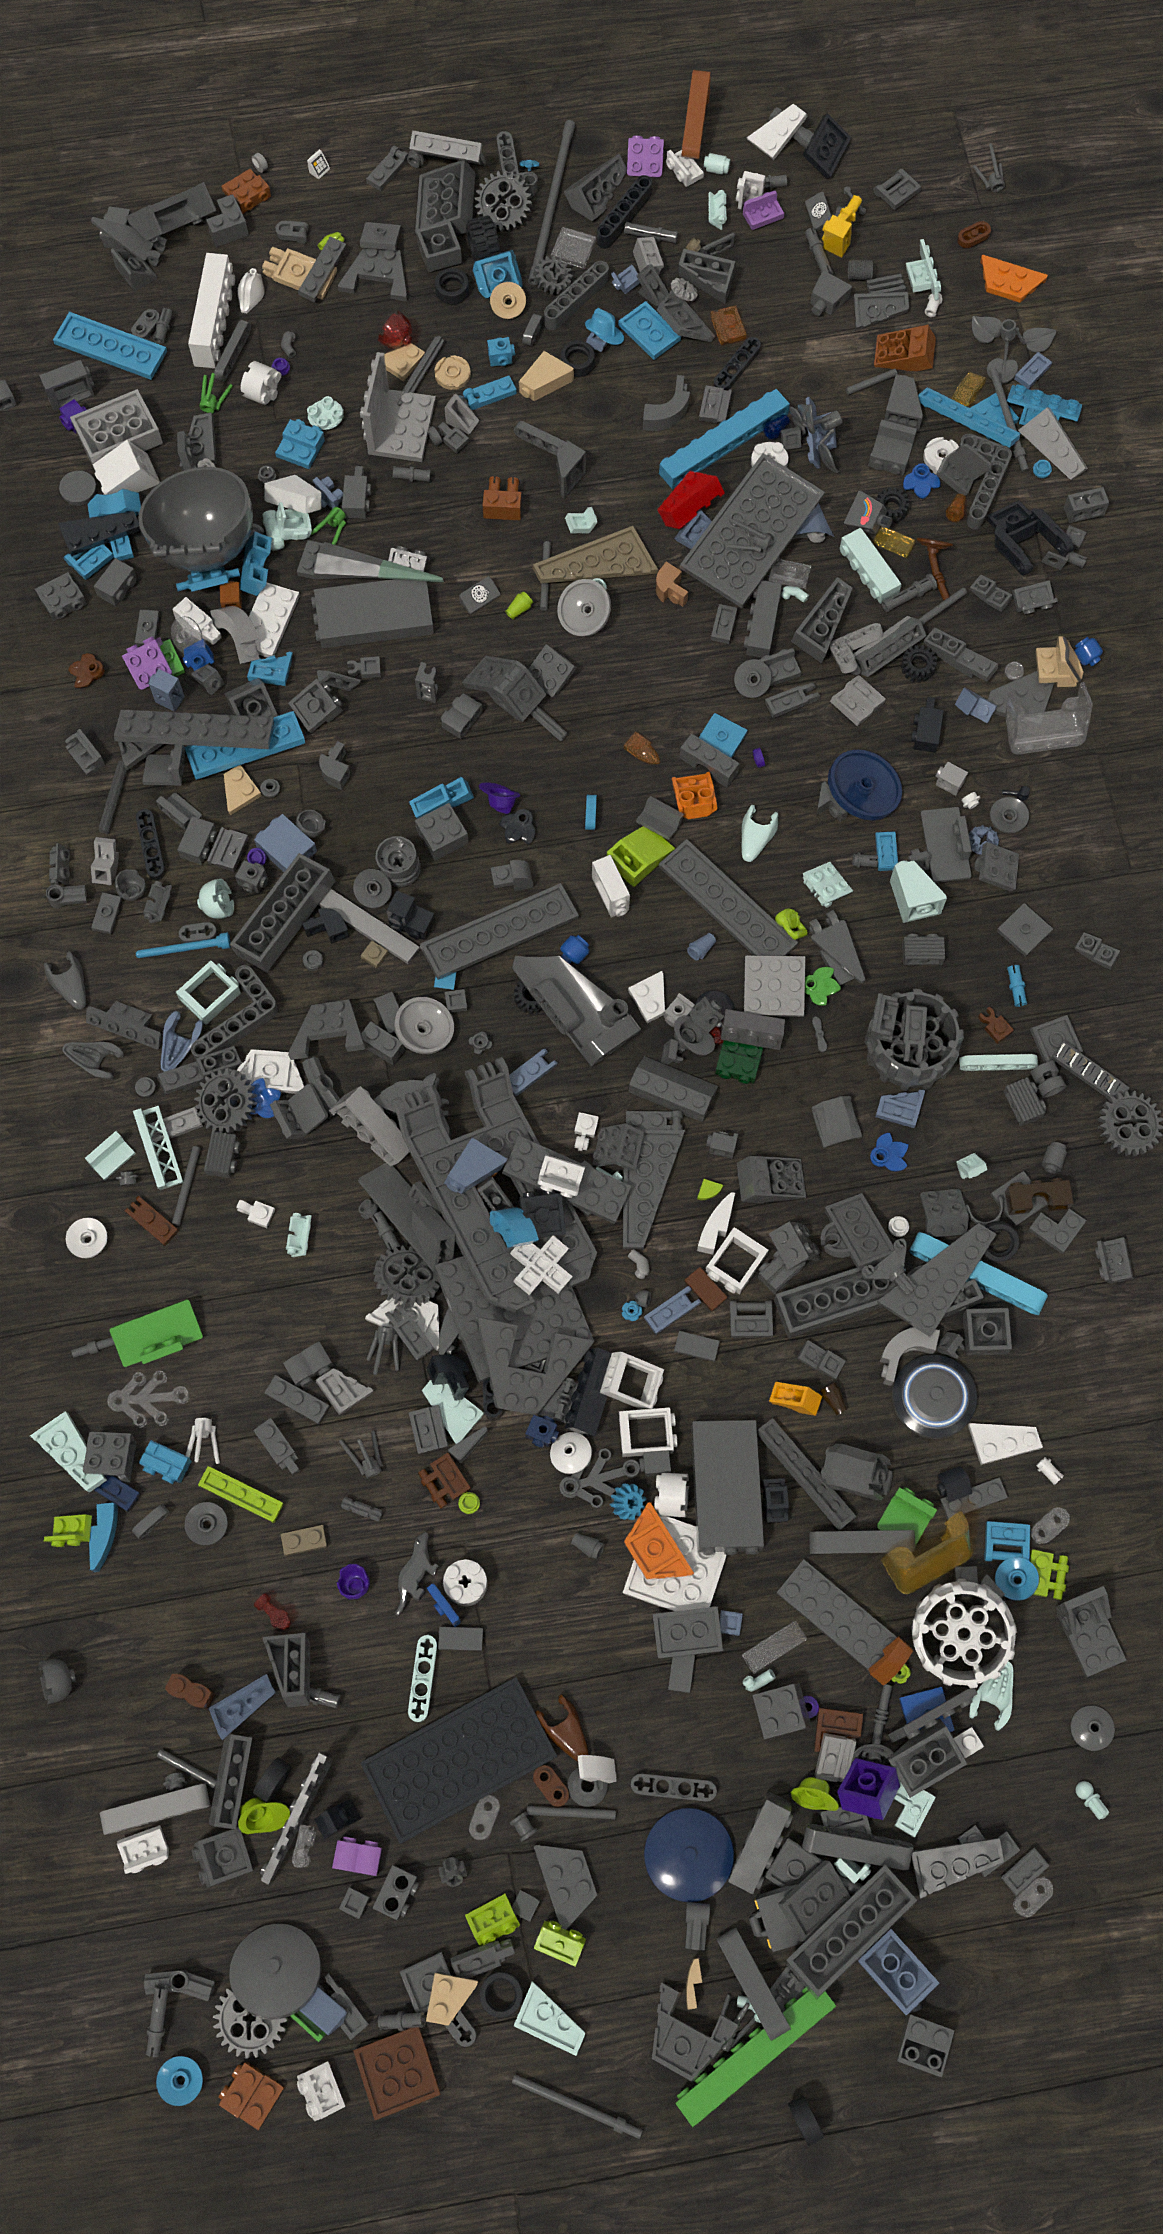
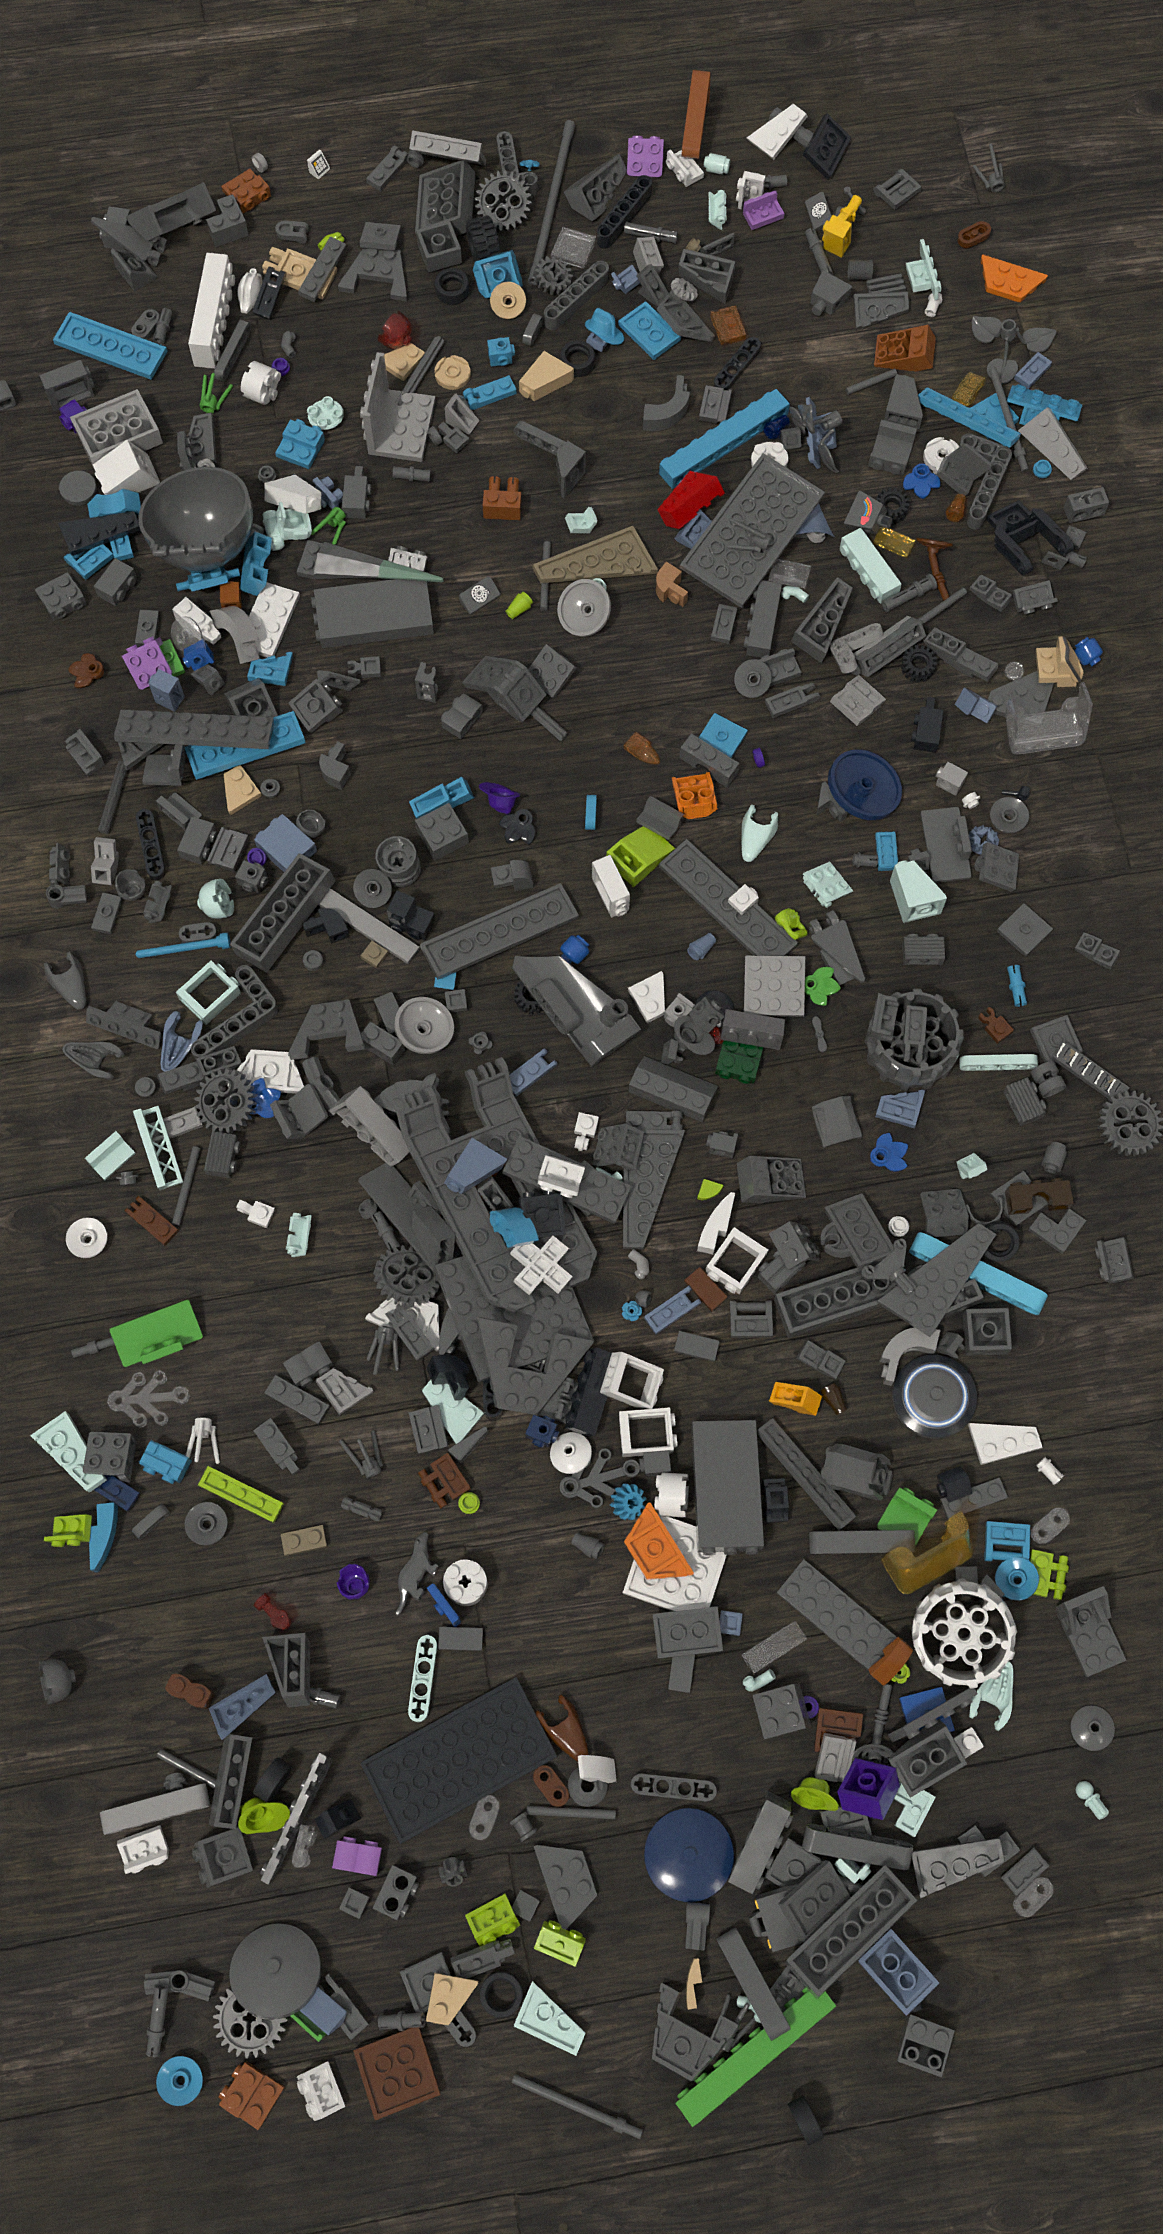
none -> black plate [252,266,287,320]
none -> white bracket [728,884,759,915]

